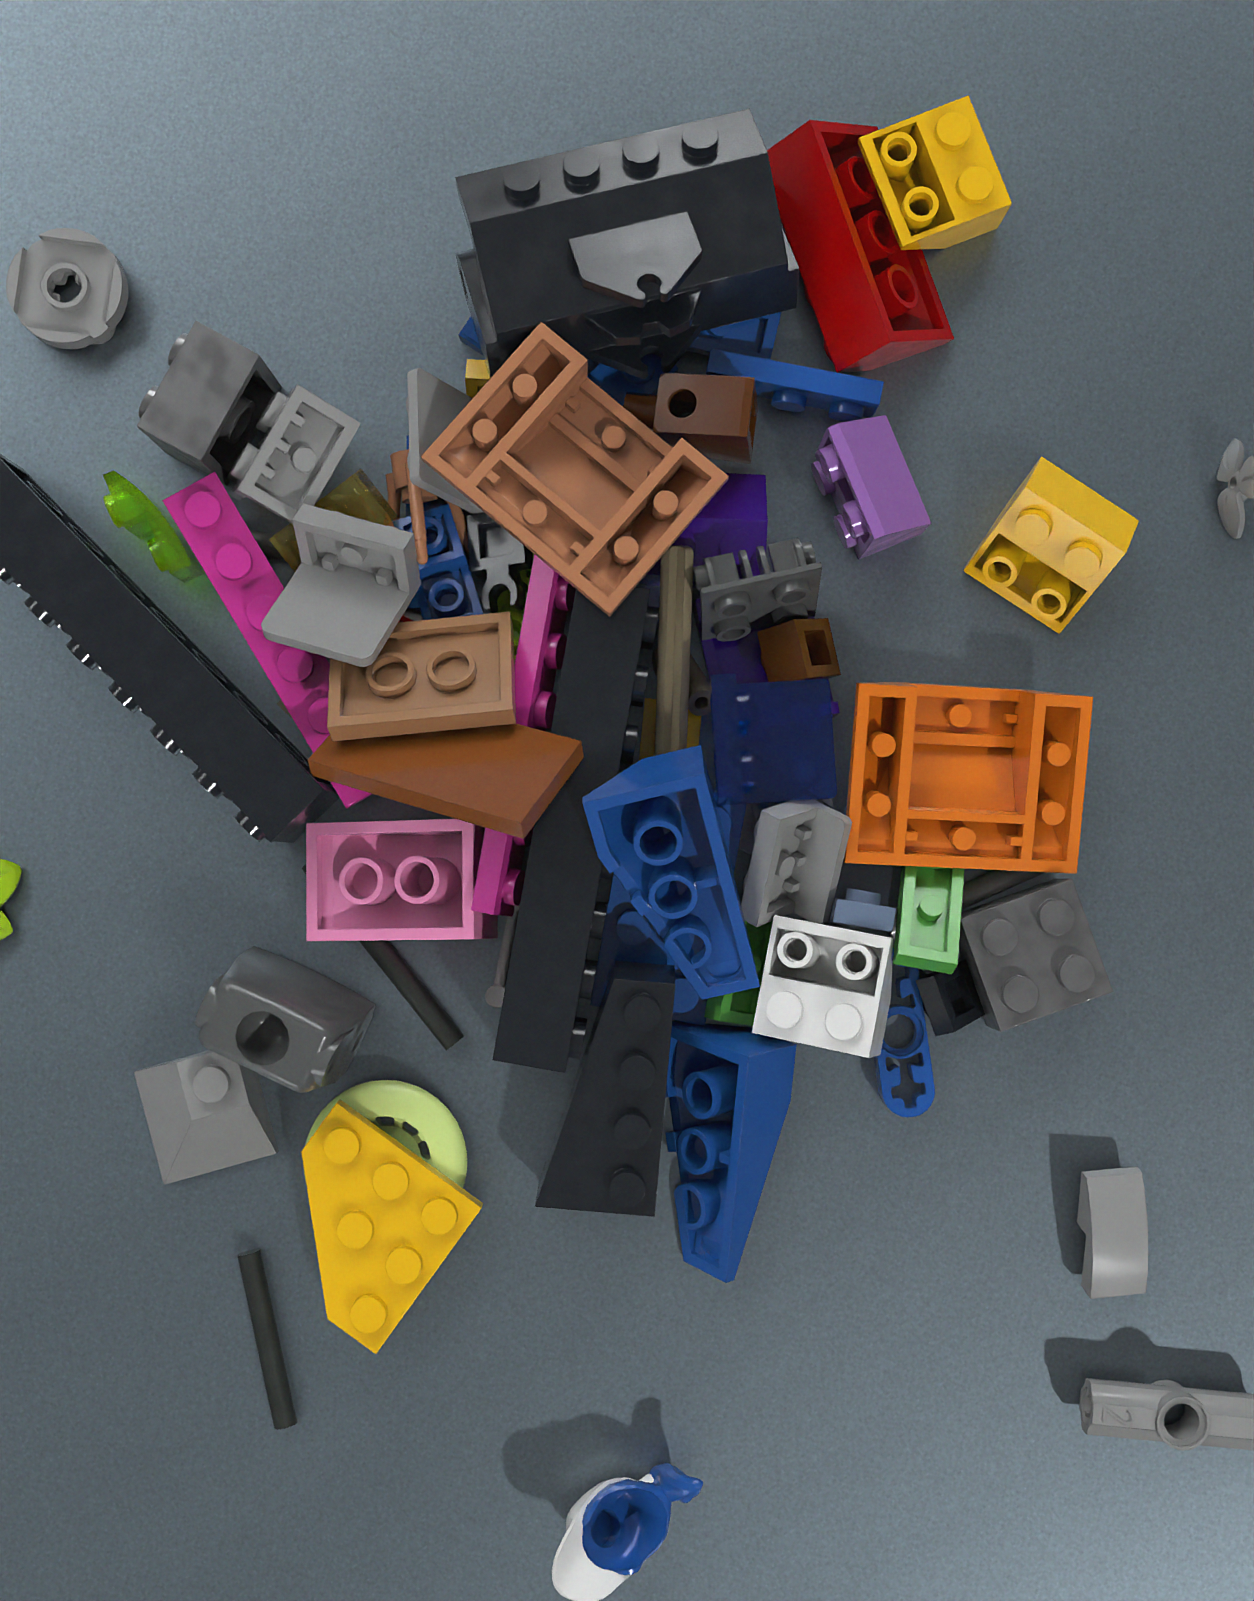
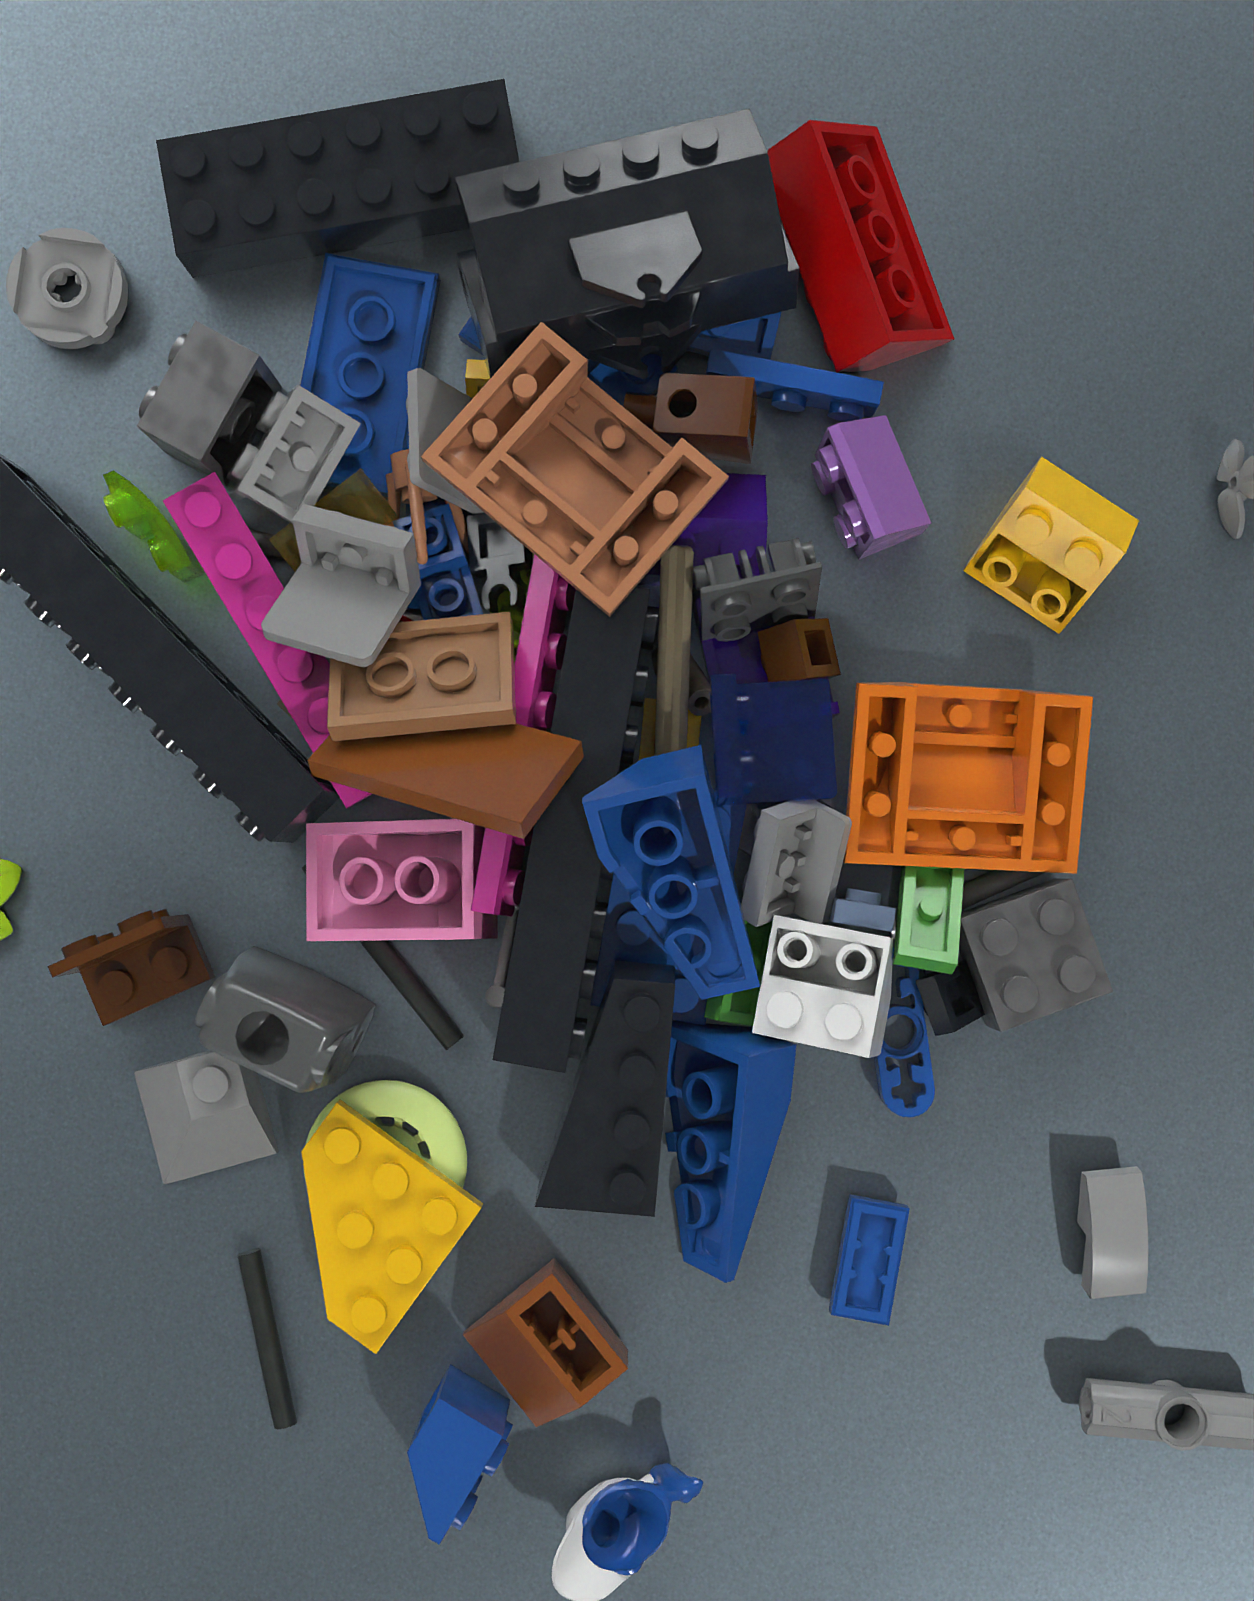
yellow slope [858,95,1012,250] -> none
none -> reddish brown bracket [47,909,216,1026]
none -> black brick [156,79,519,278]
none -> blue tile [300,253,441,500]
none -> blue slope [407,1364,513,1545]
none -> dark orange slope [463,1258,628,1427]
none -> blue plate [829,1194,910,1326]

